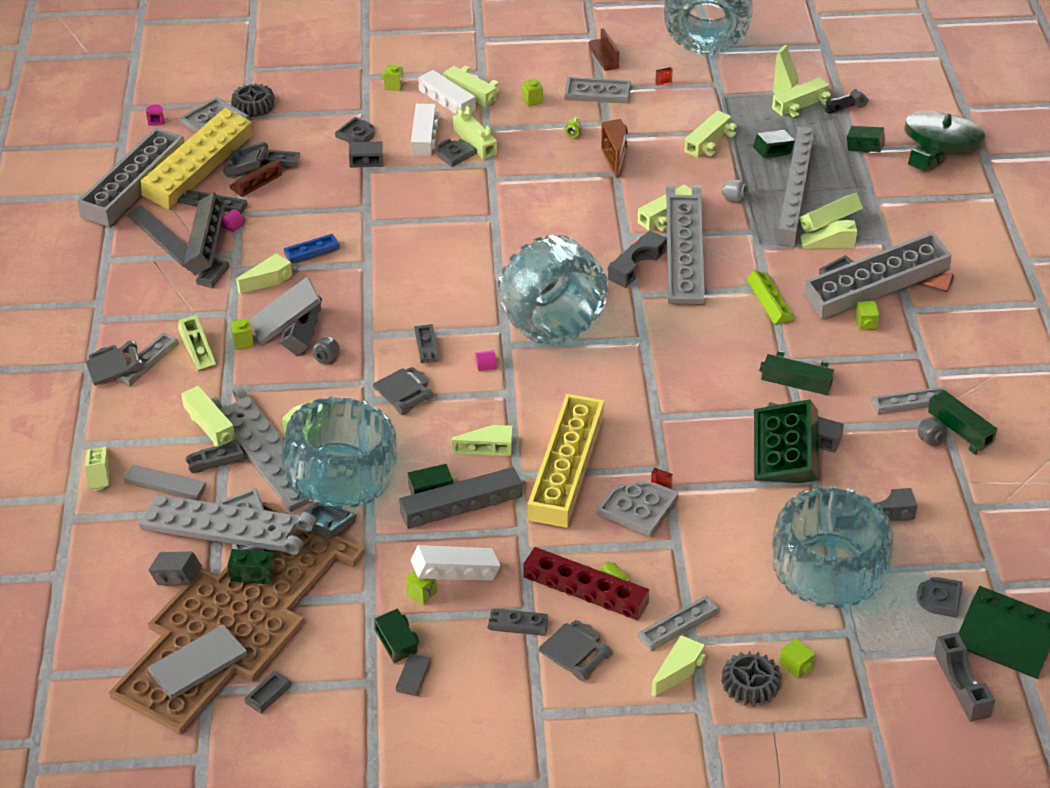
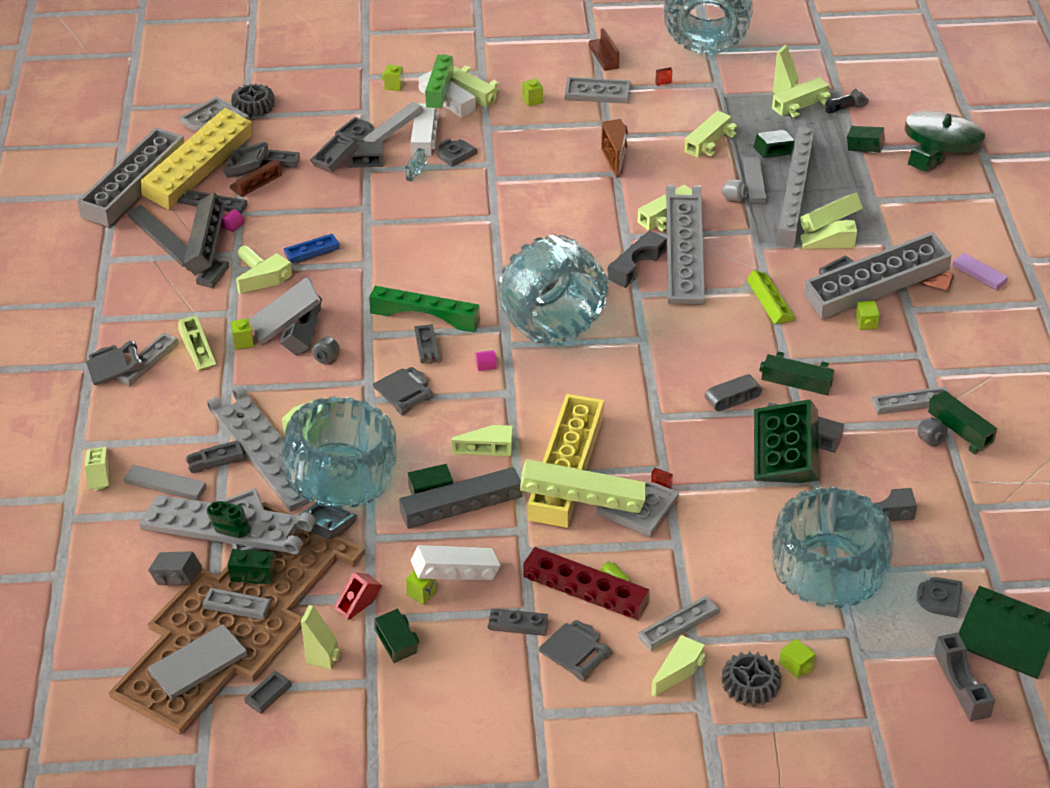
dark pink brick [146,104,165,125] -> none
yellowish green brick [181,386,235,447] -> none
dark grey tile [396,653,431,696] -> none
yellowish green brick [453,106,497,159] -> none
lime cone [565,118,581,138] -> none
none -> light grey tile [203,588,271,620]
none -> dark green brick [207,501,251,538]
none -> yellowish green piece [238,246,264,268]
none -> yellowish green slope [301,605,340,669]
none -> dark grey container [310,135,358,173]
none -> red slope [333,572,382,620]
none -> light grey tile [363,101,423,142]
none -> green arch [369,285,480,333]
none -> clear light blue plate [405,148,427,182]
none -> bright green brick [425,54,454,109]
none -> yellowish green brick [520,459,645,514]
none -> dark grey beam [705,374,762,412]
none -> light grey tile [742,157,766,203]
none -> lavender tile [953,253,1008,290]

